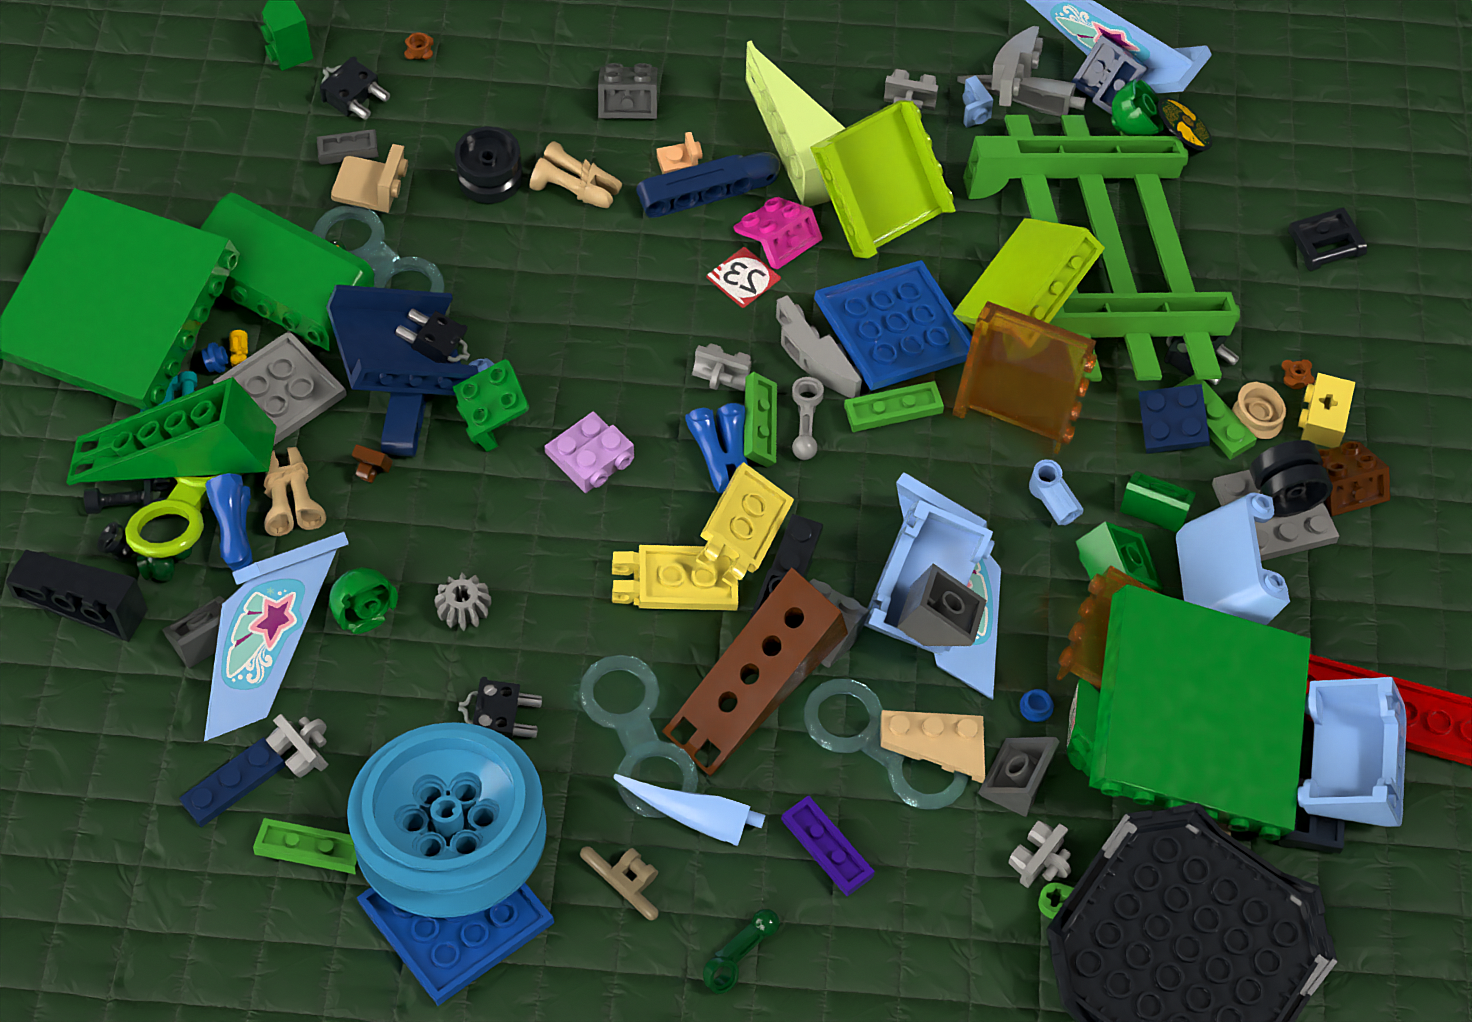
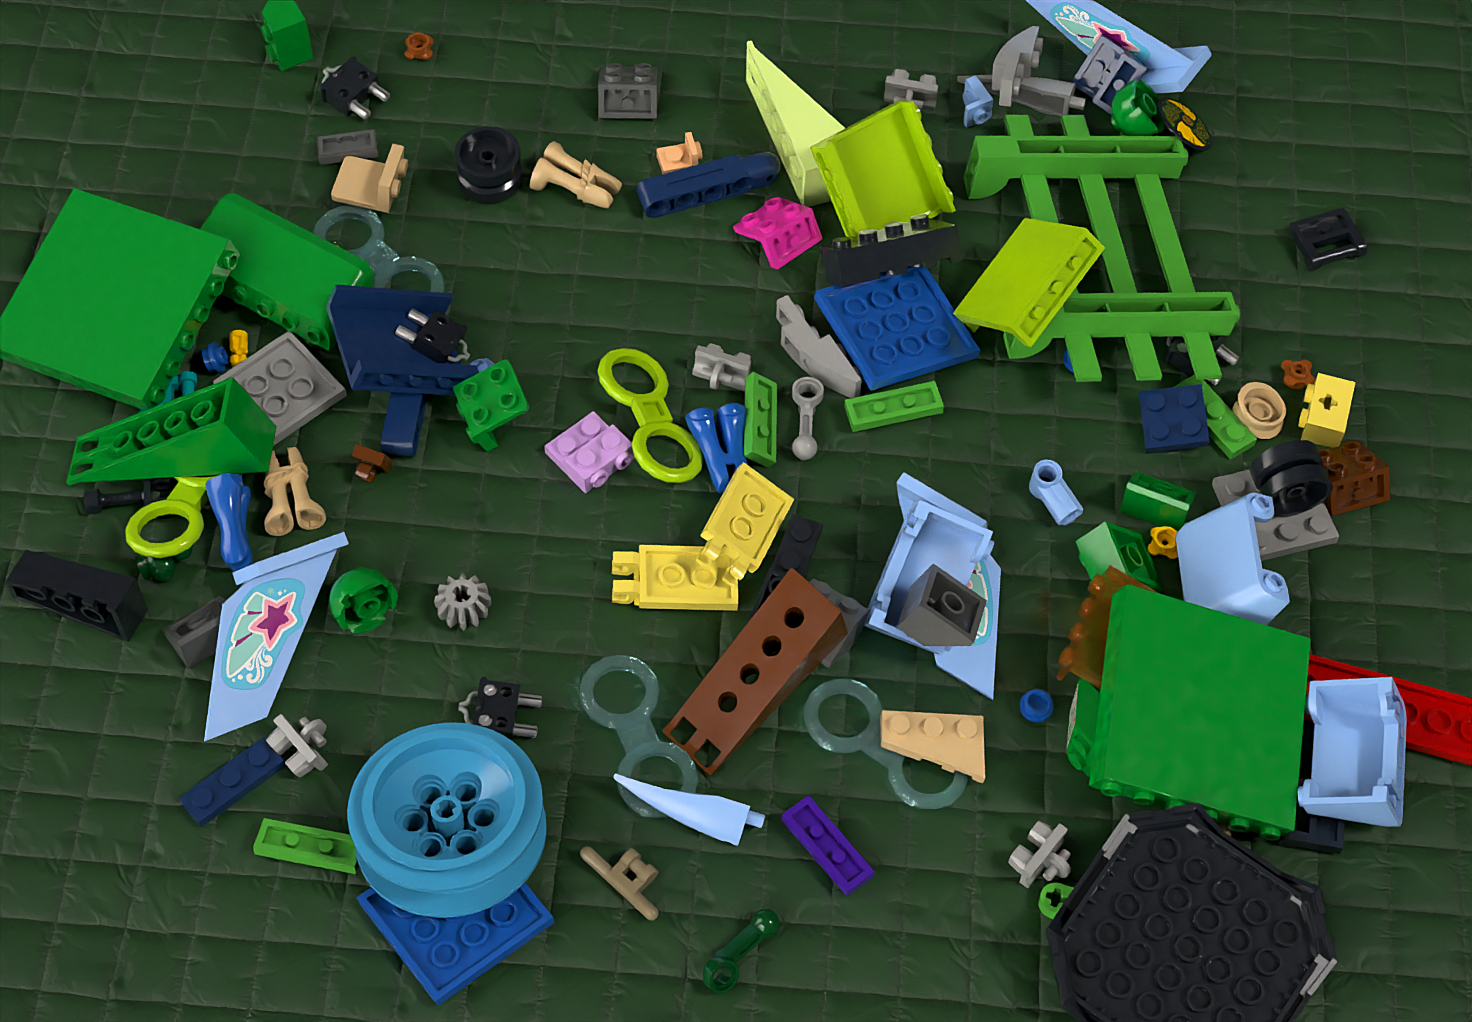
black wheel [97,522,135,563] -> none
clear sticker [706,247,781,308] -> none
clear orange panel [952,301,1098,455] -> none
dark grey slope [978,737,1060,817] -> none
none -> lime bar [598,348,704,483]
none -> black wedge [821,214,962,287]
none -> yellow plate [1147,526,1178,559]

